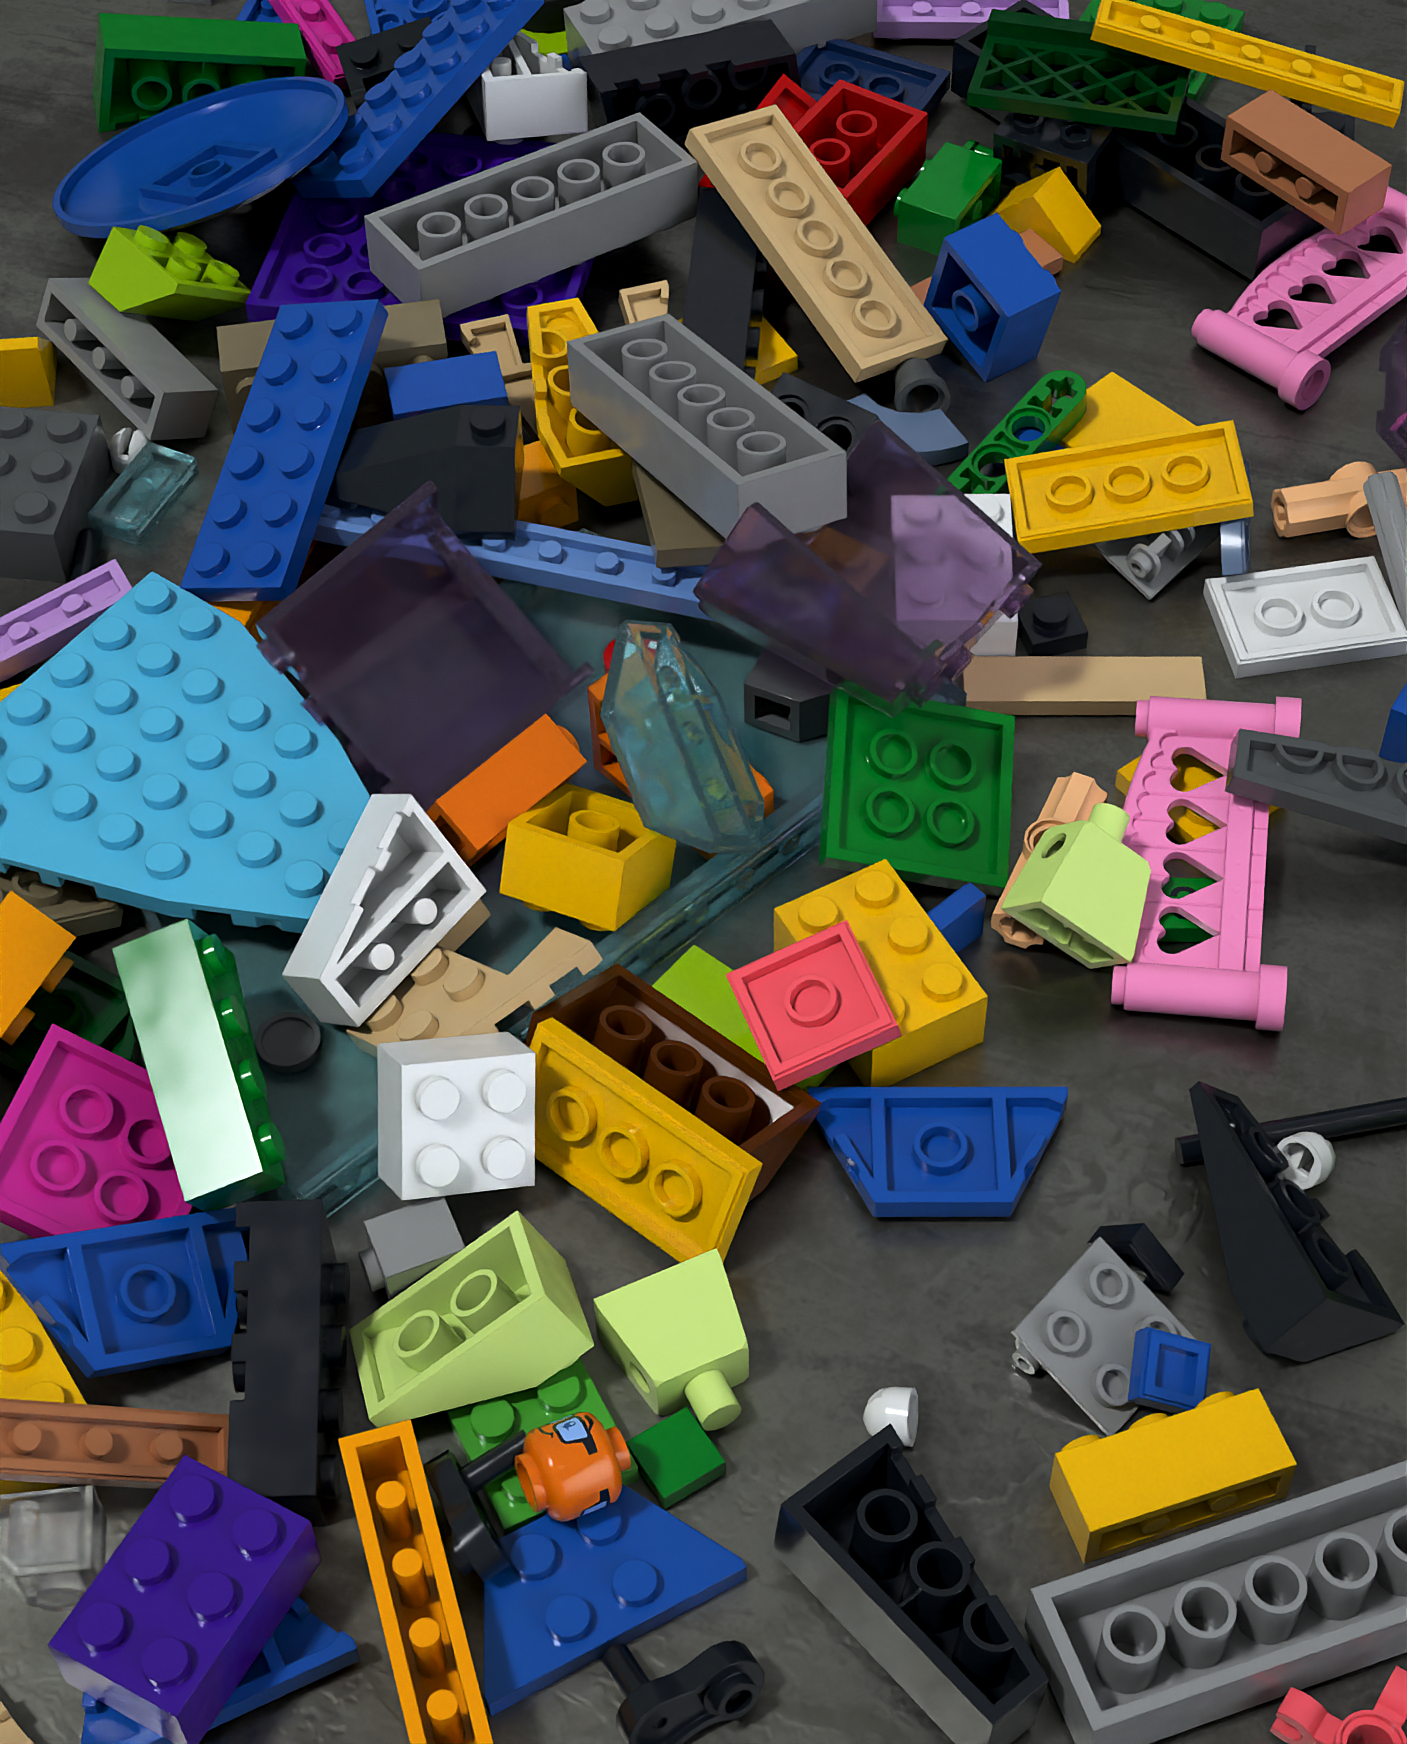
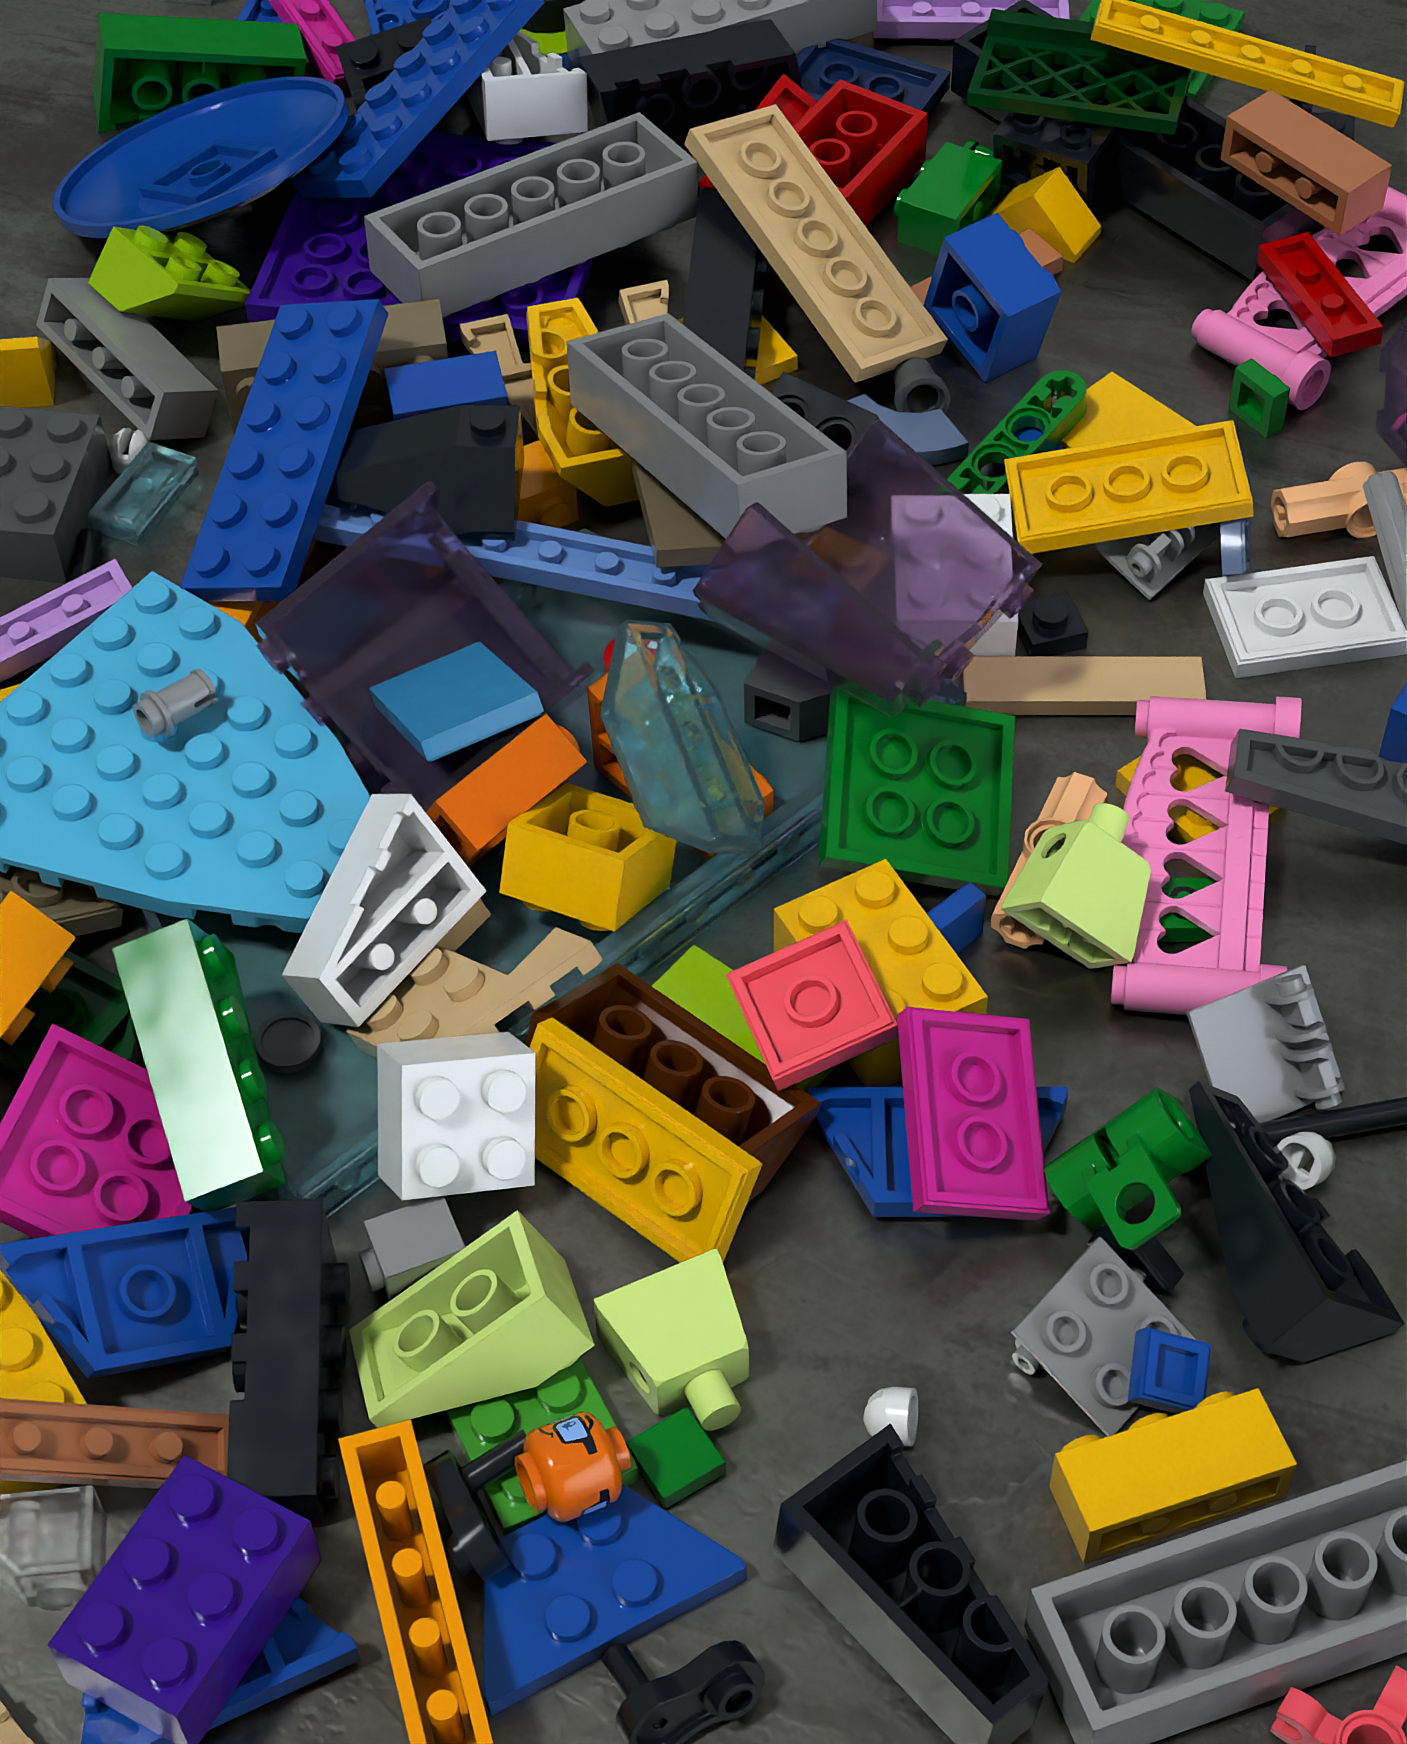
none -> light grey pin [133,669,218,738]
none -> dark azure tile [369,641,544,762]
none -> dark pink tile [897,1007,1050,1221]
none -> green piece [1044,1088,1213,1250]
none -> light grey hinge [1186,965,1345,1123]
none -> green plate [1228,358,1290,439]
none -> red plate [1257,232,1383,358]

